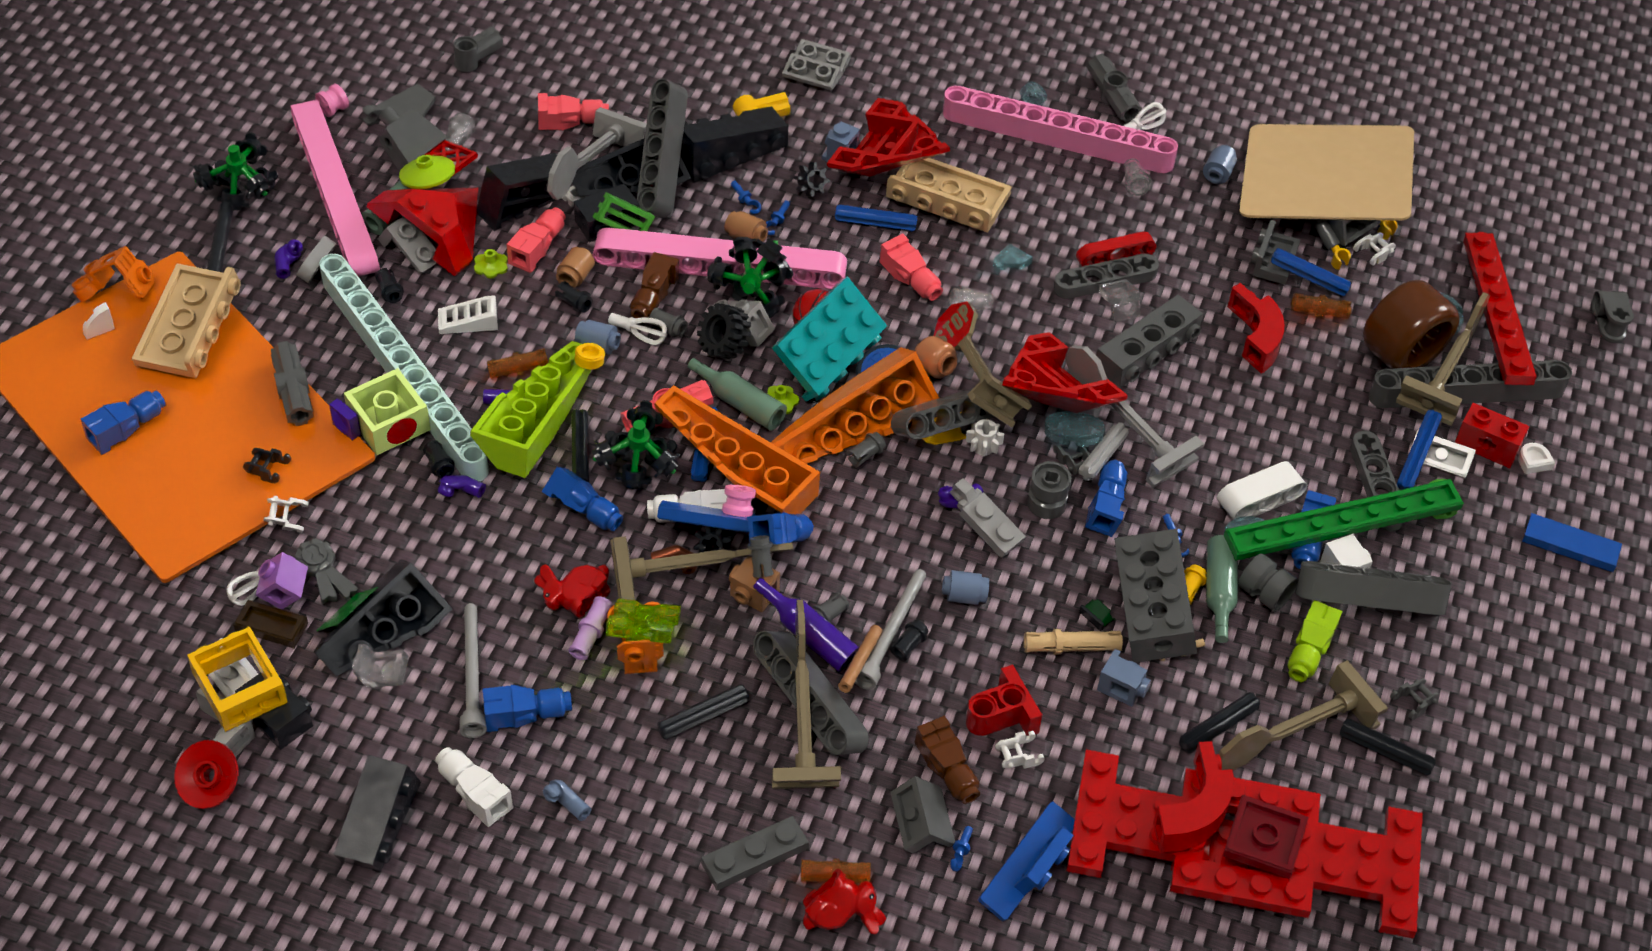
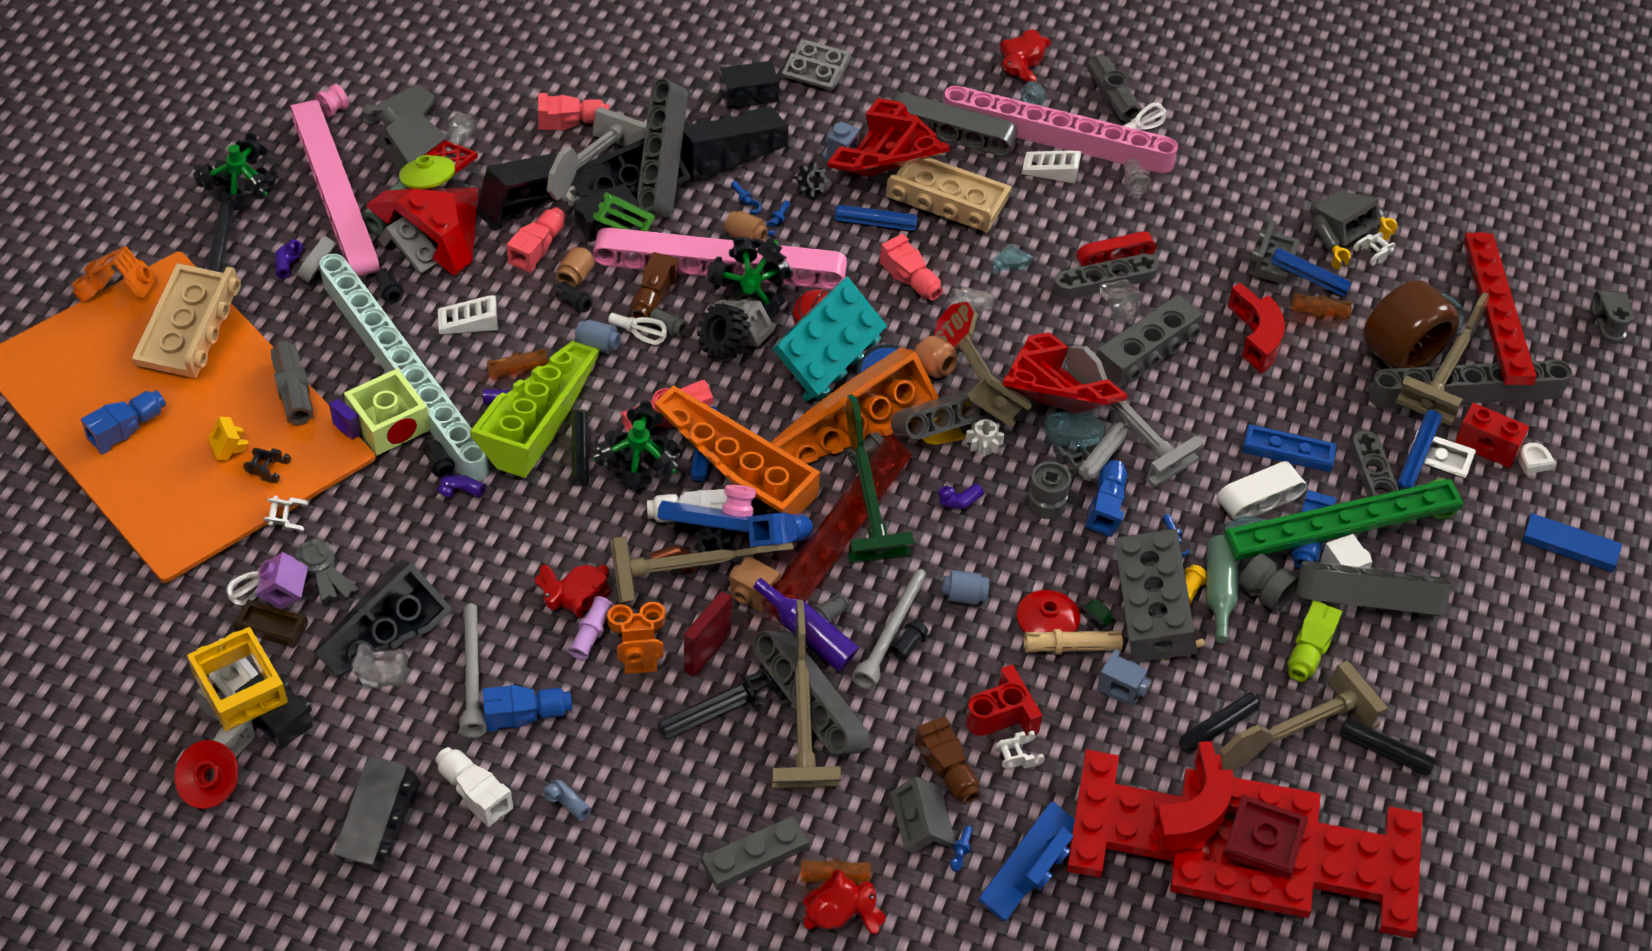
tile [83,302,115,340] -> none
green sticker [316,587,378,631] -> none
dark grey piece [453,27,503,72] -> none
lime plant [474,249,508,279] -> none
blue piece [542,467,623,531] -> none
yellow tile [575,343,605,370] -> none
clear neon green plant [606,598,681,644] -> none
sand green piece [688,358,787,431] -> none
yellow piece [733,92,790,117] -> none
dark grey pin [747,535,774,578] -> none
lime plant [767,385,799,414] -> none
medium nougat piece [838,625,882,693] -> none
light grey hinge [950,478,1026,558] -> none
sand blue brick [1203,145,1237,184] -> none
tan piece [1240,124,1414,221] -> none
dark grey piece [1390,678,1440,720] -> none
none -> yellow tile [208,417,248,461]
none -> dark red tile [684,591,732,678]
none -> black brick [720,61,779,109]
none -> black piece [740,665,785,710]
none -> clear red tile [762,434,912,626]
none -> dark green piece [846,394,914,564]
none -> dark grey beam [892,92,1018,156]
none -> red animal [999,29,1051,84]
none -> red dish [1017,590,1080,633]
none -> white slope [1022,151,1081,184]
none -> blue tile [1242,424,1337,472]

